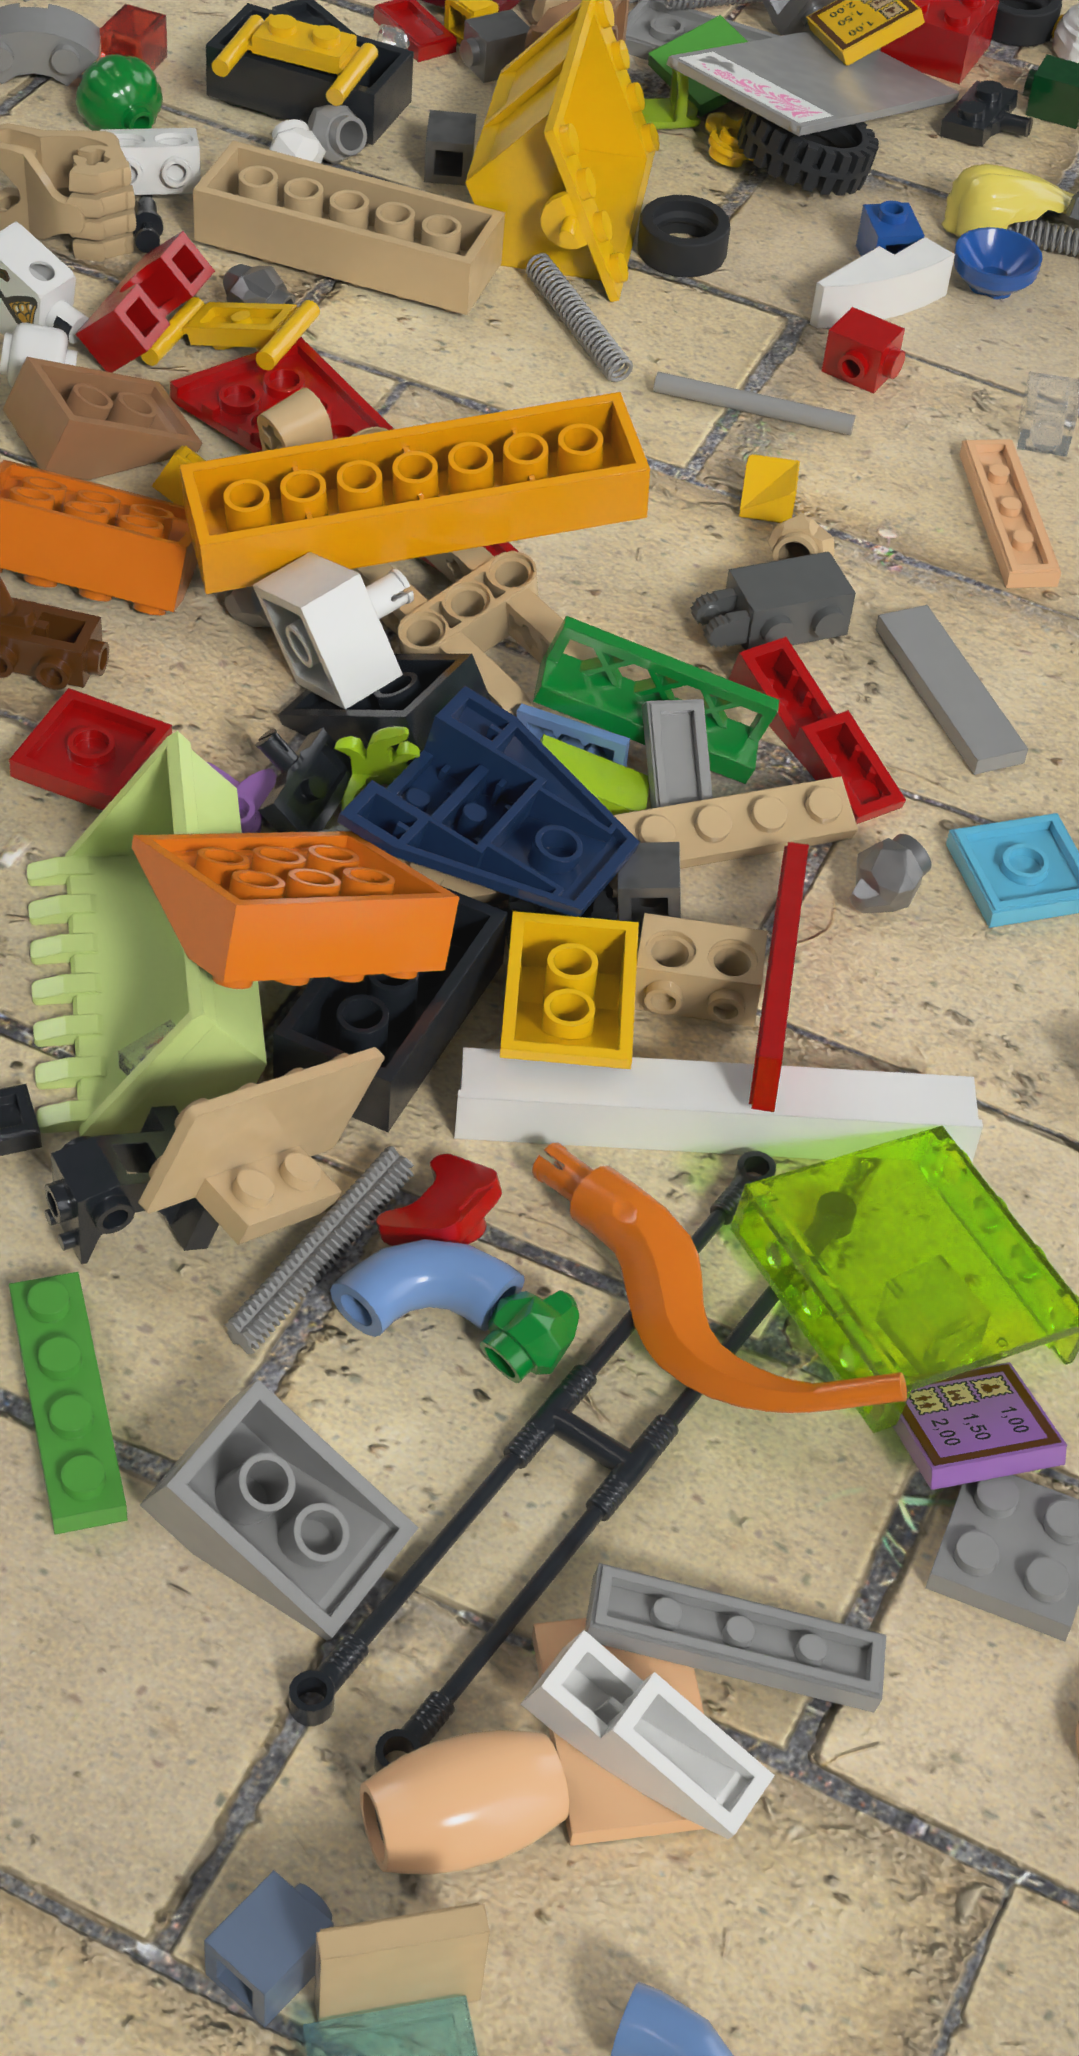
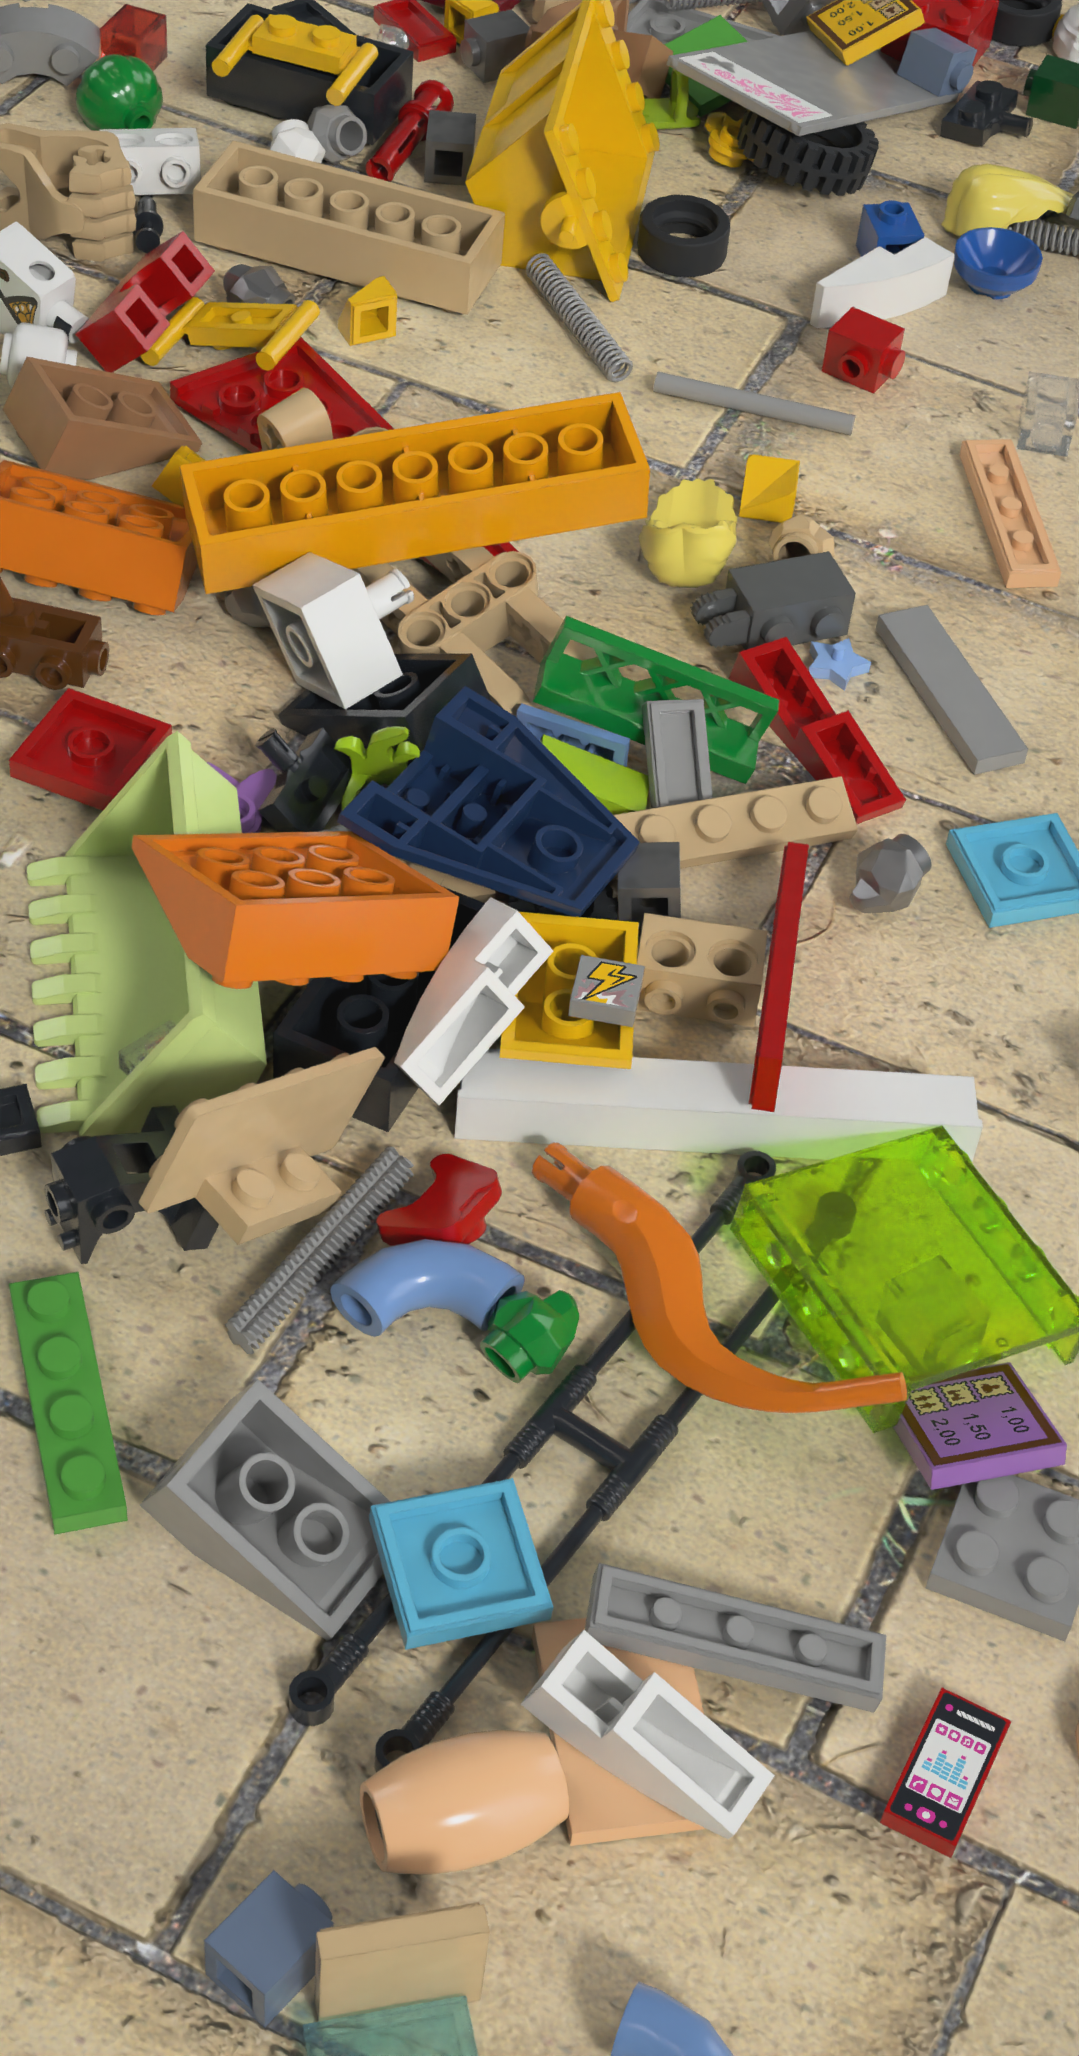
none -> yellow slope [338,276,397,346]
none -> red pin [365,79,454,182]
none -> medium azure tile [369,1478,554,1650]
none -> white slope [394,897,553,1105]
none -> light grey tile [568,955,645,1027]
none -> medium nougat panel [614,30,674,99]
none -> light yellow hair [638,478,737,588]
none -> light blue piece [809,638,871,691]
none -> tile [880,1687,1012,1858]
none -> sand blue brick [897,28,977,97]

